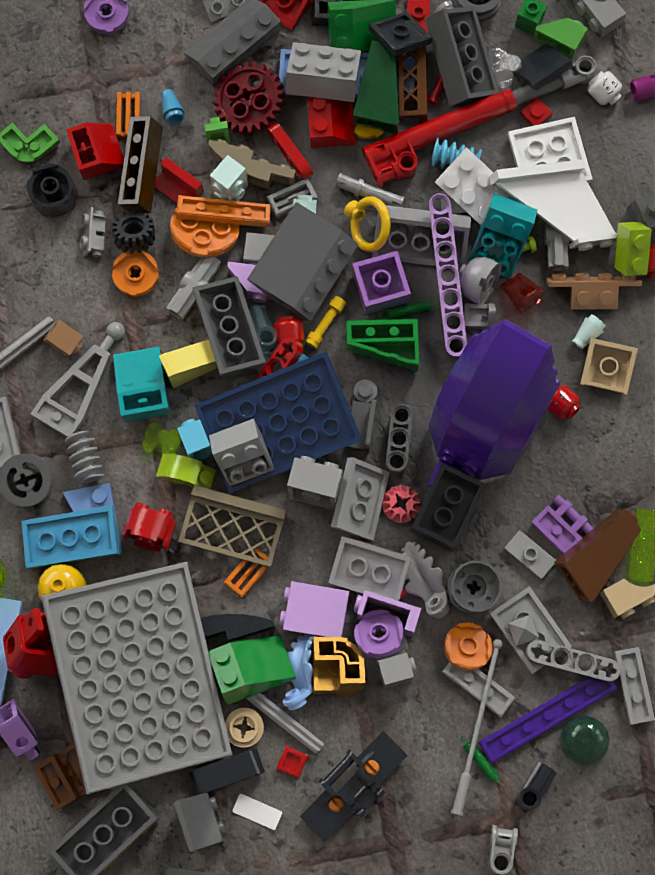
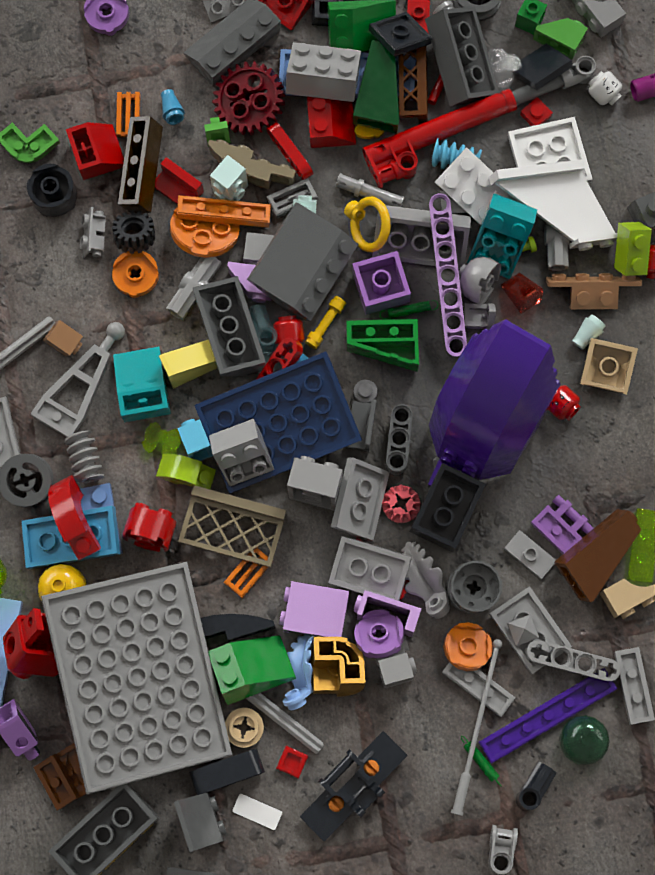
none -> red arch [48,475,101,560]

